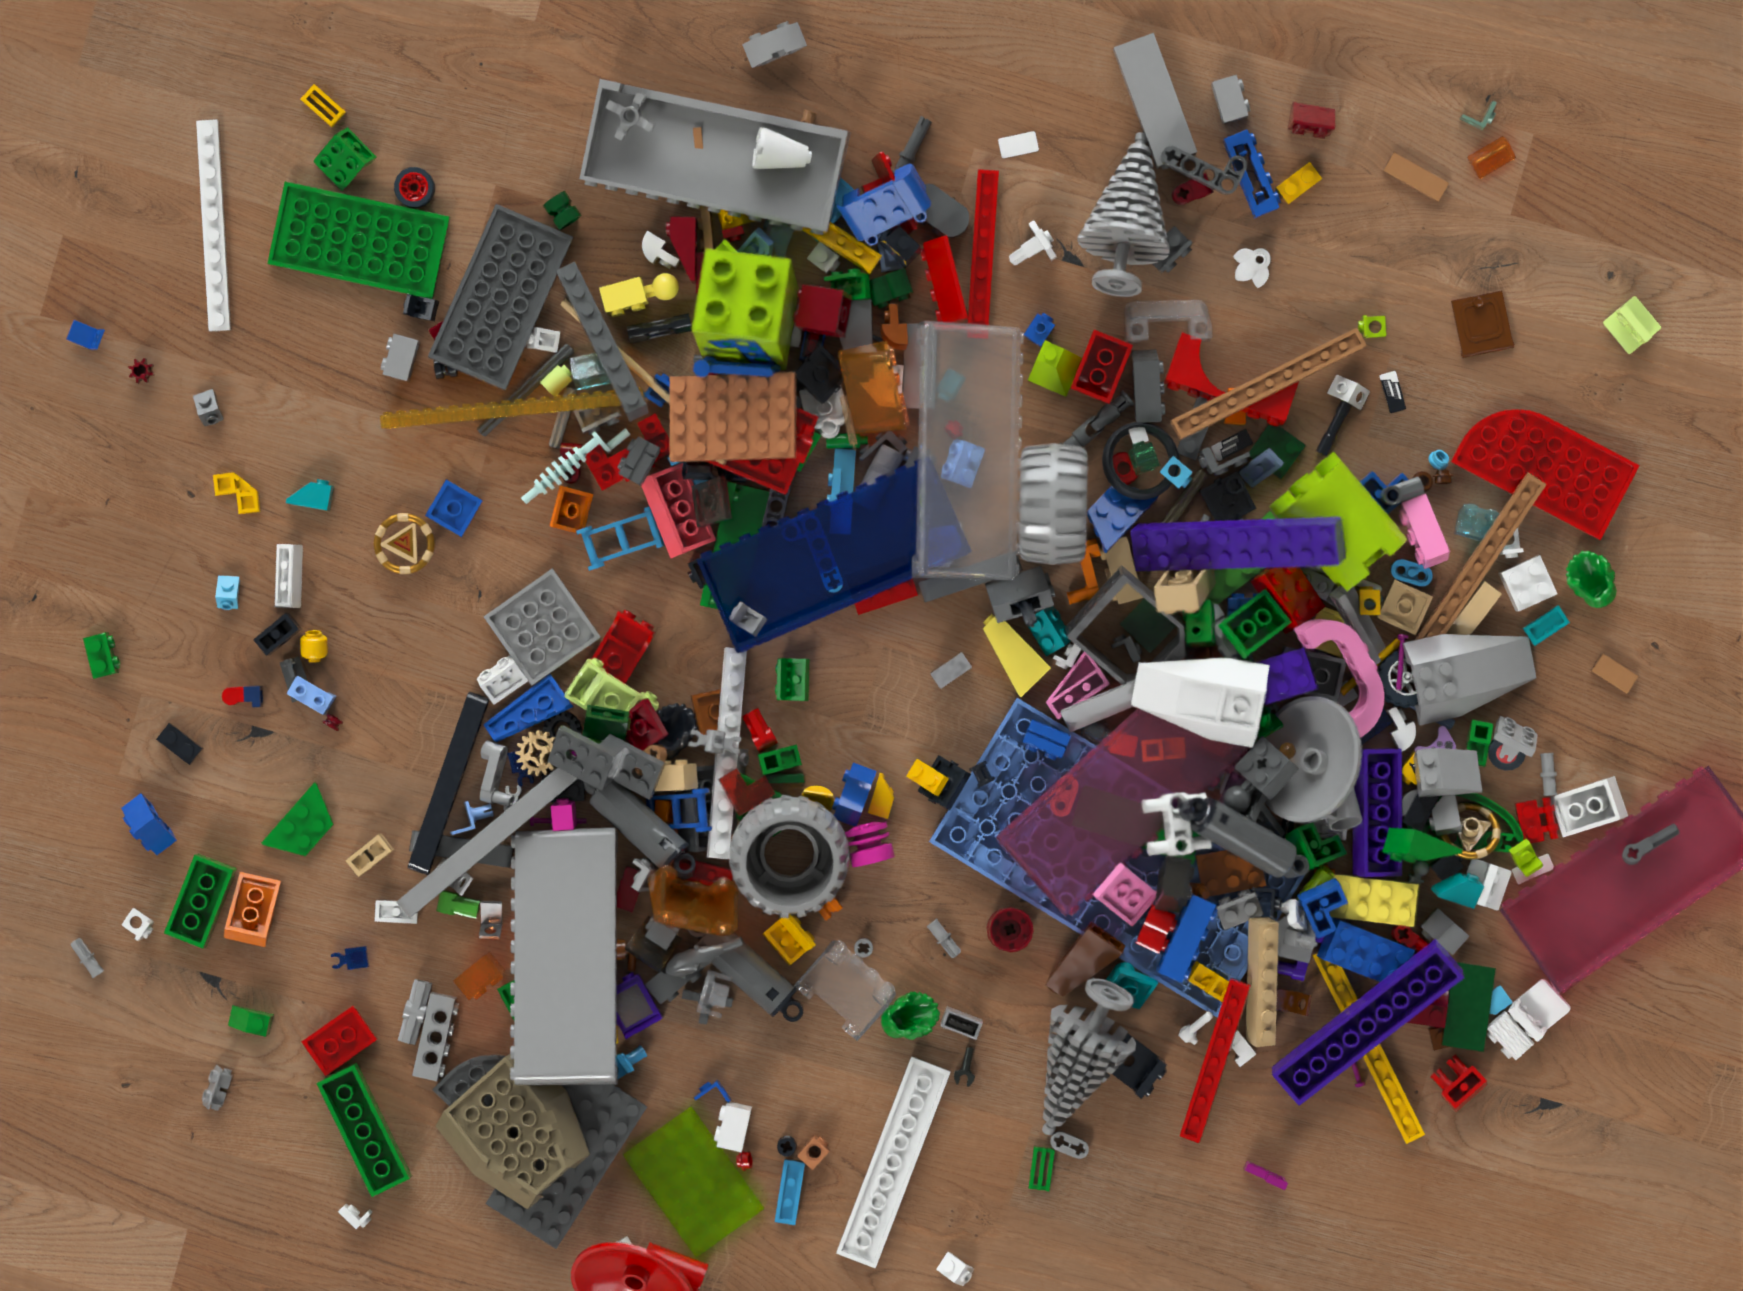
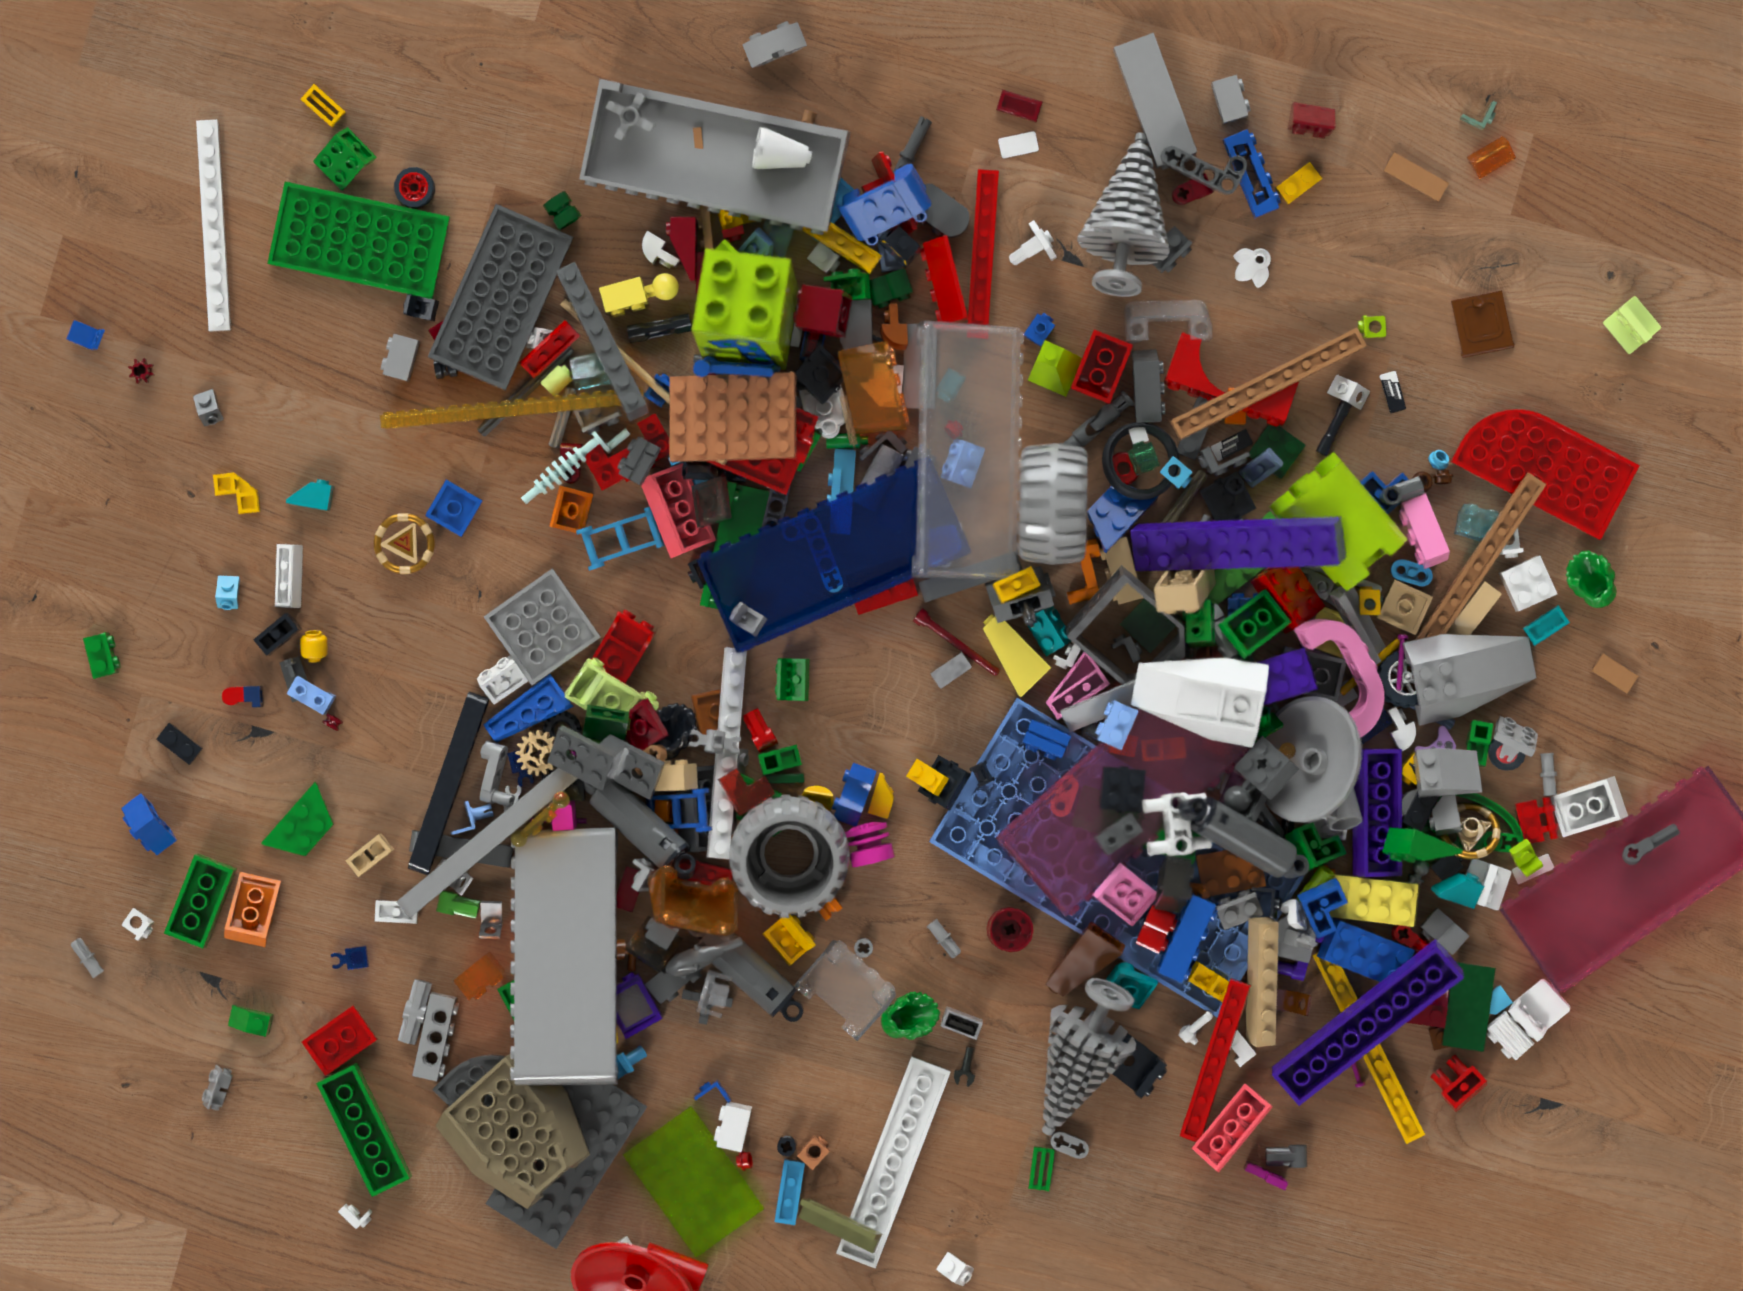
none -> clear yellow plate [511,791,570,847]
none -> red tile [519,320,580,378]
none -> olive fence [798,1198,883,1253]
none -> dark red piece [913,608,1000,676]
none -> yellow plate [993,566,1040,604]
none -> dark red tile [996,89,1043,123]
none -> dark grey brick [1093,813,1143,855]
none -> light blue bracket [1095,700,1138,750]
none -> black plate [1099,766,1146,813]
none -> coral slope [1191,1084,1272,1173]
none -> dark grey piece [1265,1145,1307,1168]

